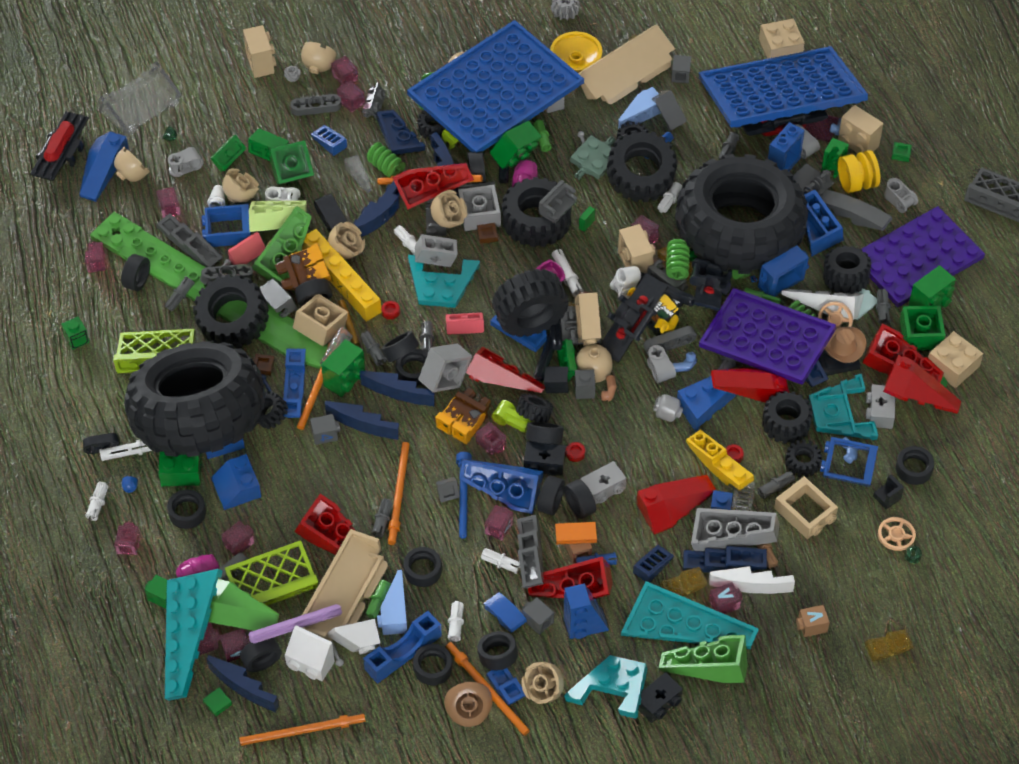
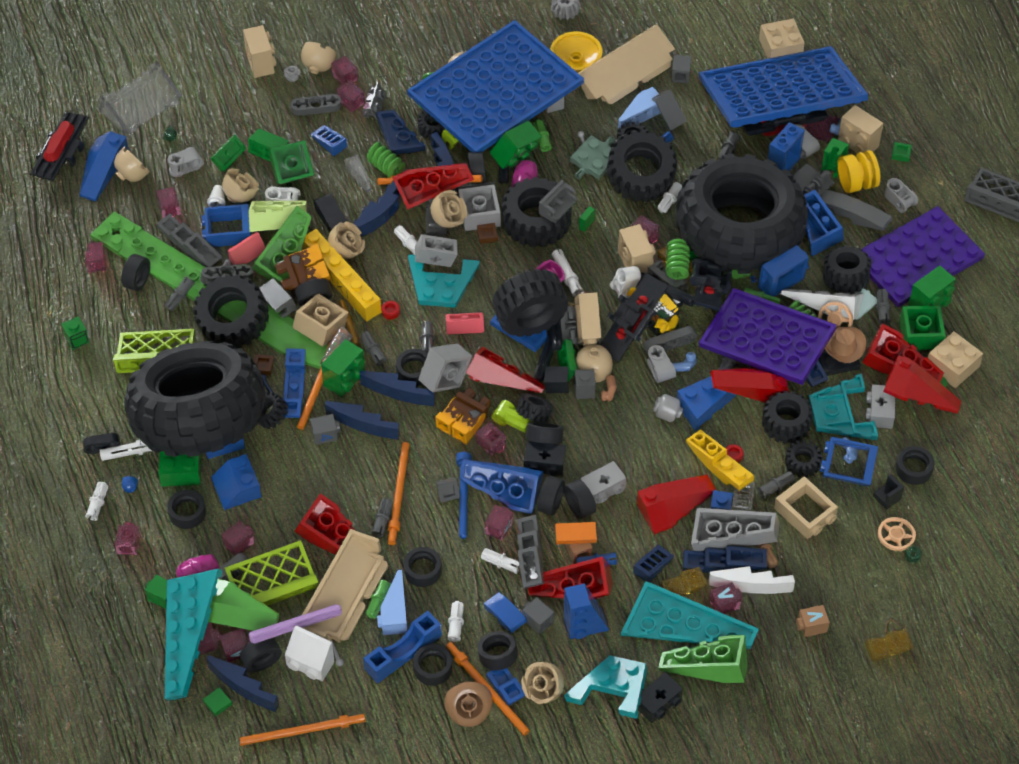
white slope [328,619,380,655] -> none
black tyre [381,331,419,362] -> none
red tile [566,442,585,462] -> none

